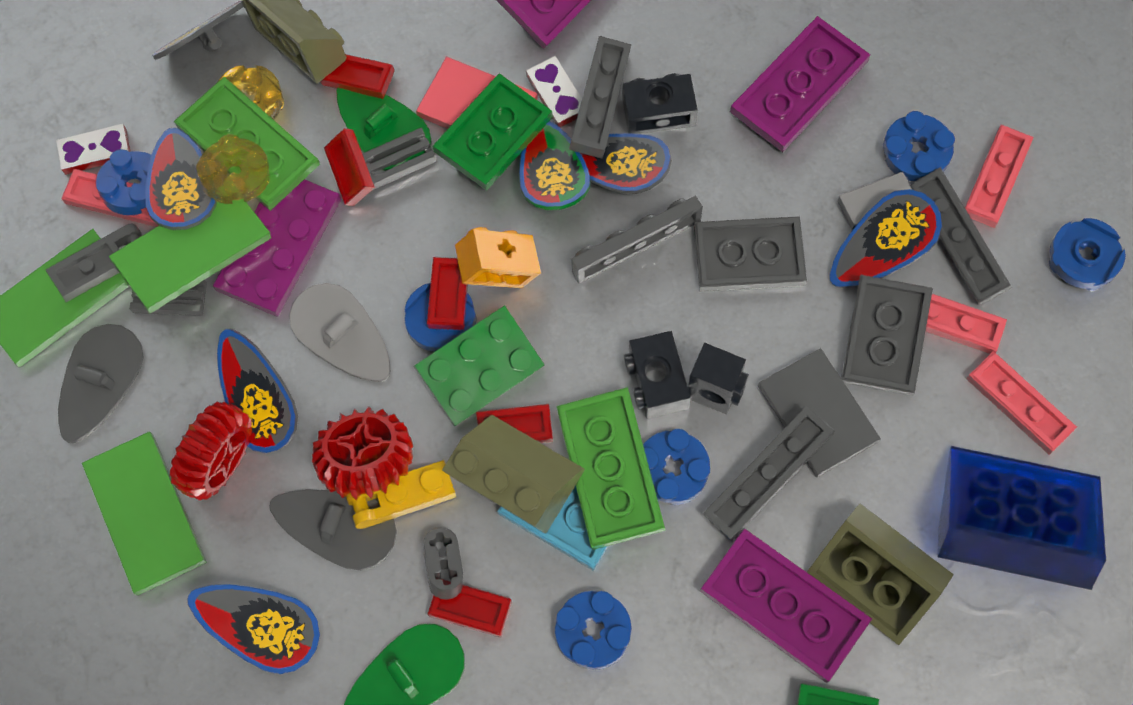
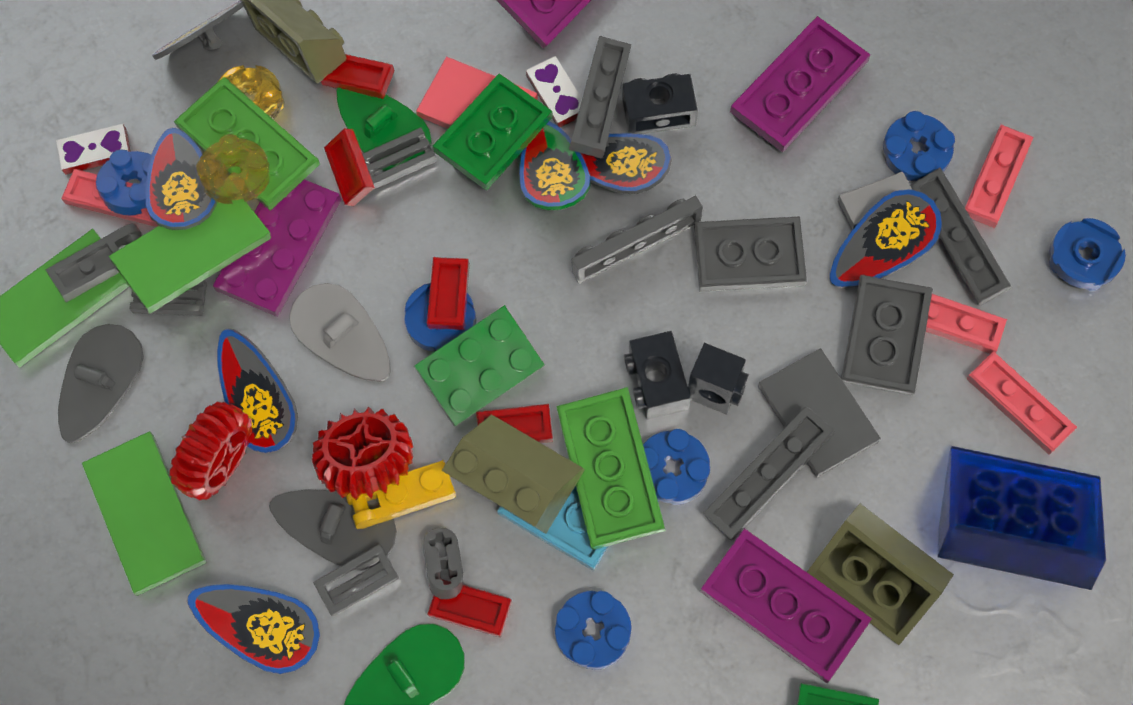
light orange brick [455,227,541,288] -> none
none -> dark grey tile [313,544,399,616]

